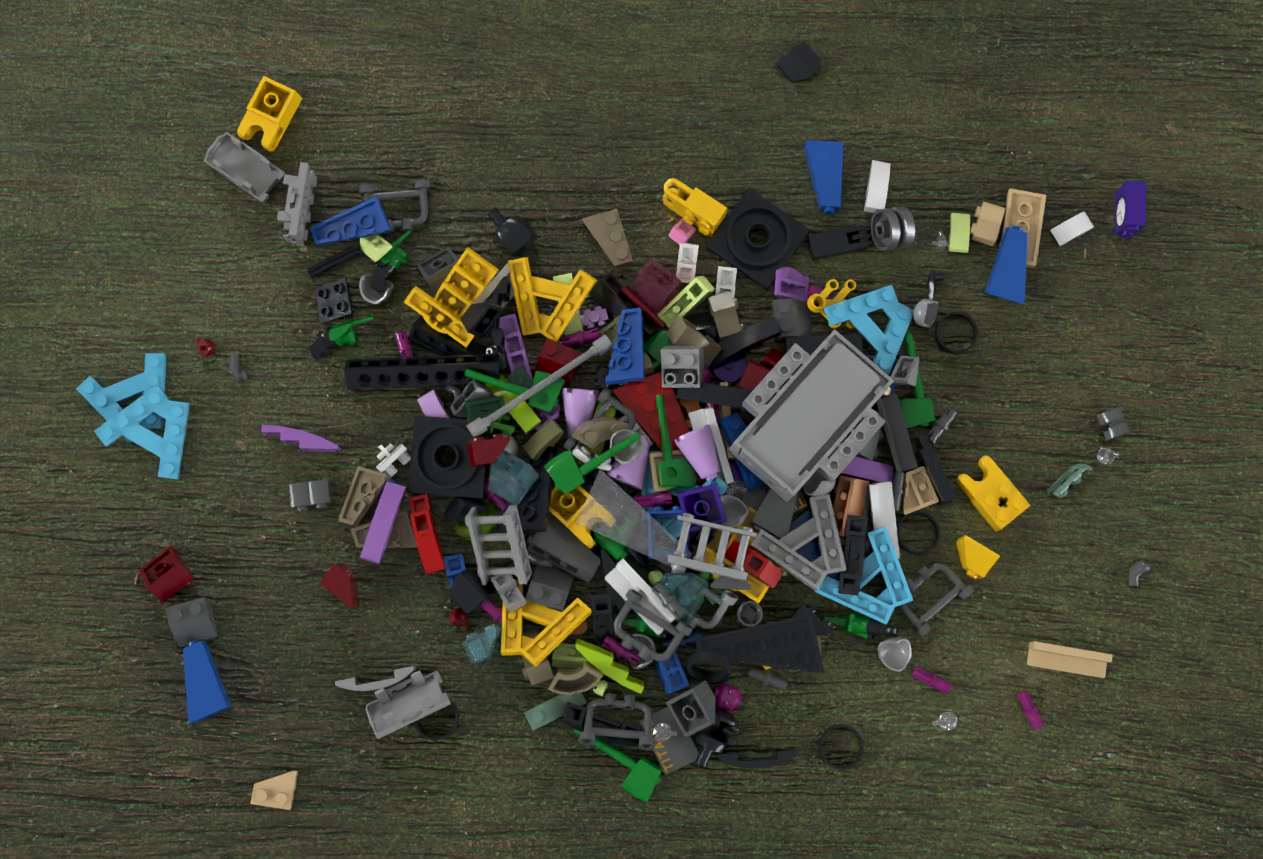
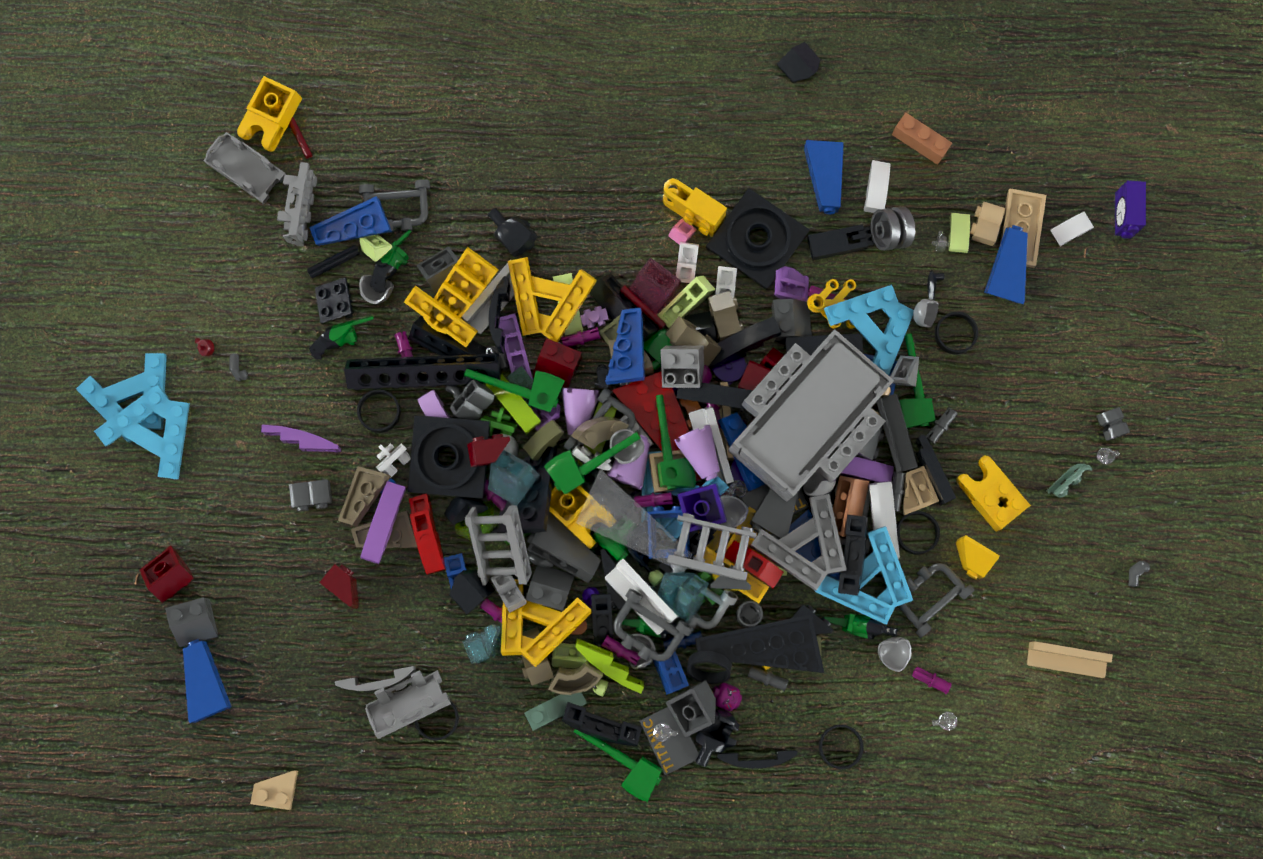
dark red piece [449,608,470,631] -> none
black slope [461,302,504,338] -> none
dark green plate [464,396,507,423] -> none
light grey hose [466,335,613,438] -> none
dark grey bar [579,693,655,750] -> none
dark tan wing [581,209,633,268] -> none
dark grey pin [652,582,687,621] -> none
magenta axle [1017,690,1045,730] -> none
none -> dark red bar [289,117,313,159]
none -> black tyre [357,389,401,433]
none -> dark purple piece [582,587,600,611]
none -> nougat brick [892,113,952,165]

